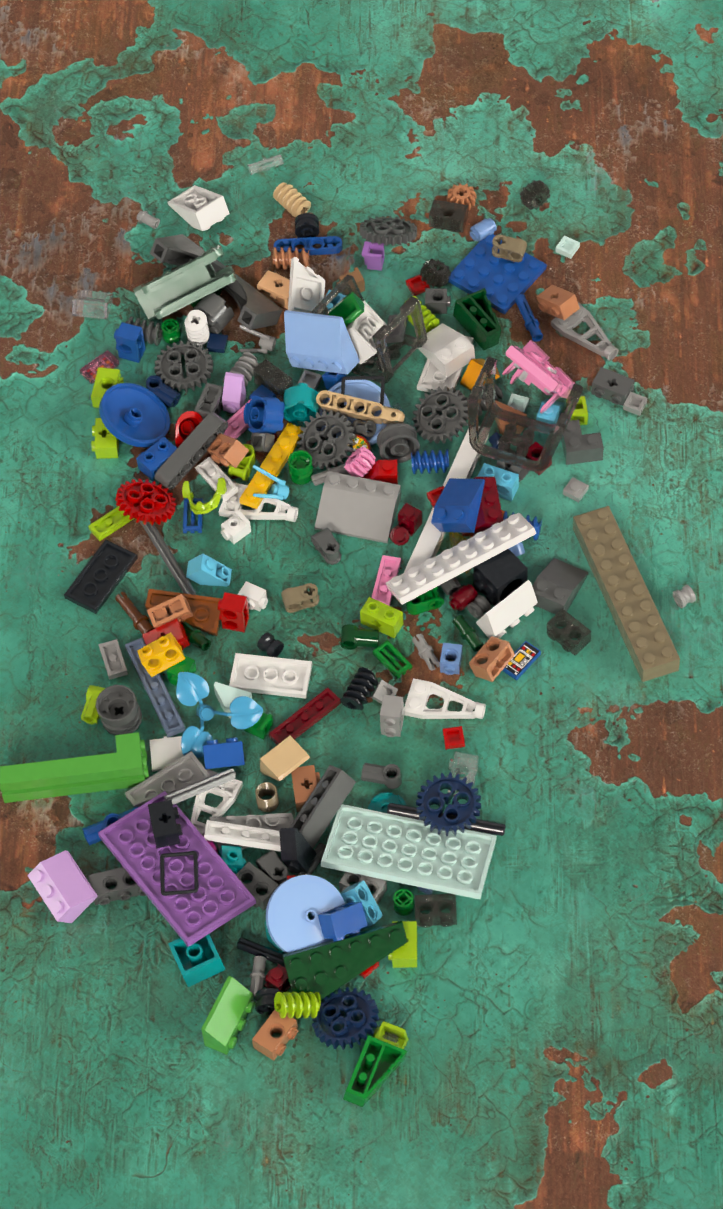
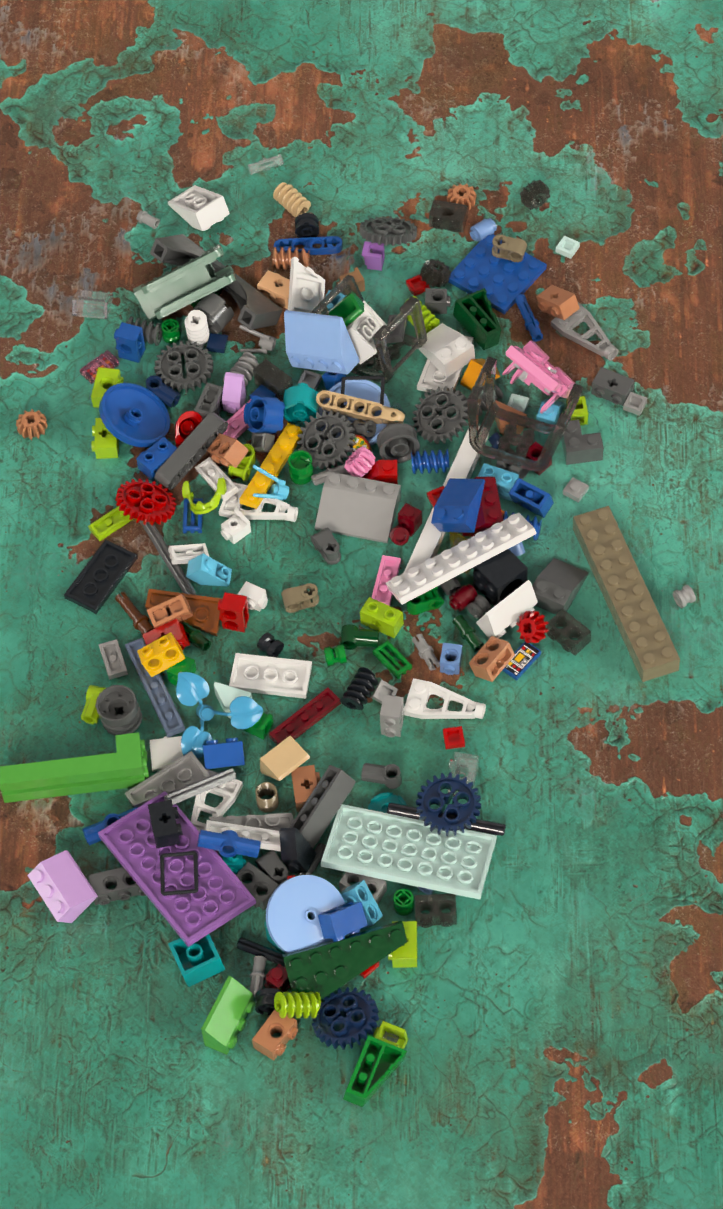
none -> nougat gear [16,409,48,441]
none -> white tile [168,543,209,565]
none -> blue piece [197,829,261,858]
none -> green wheel [324,644,347,667]
none -> blue brick [509,478,554,518]
none -> red gear [516,611,549,643]

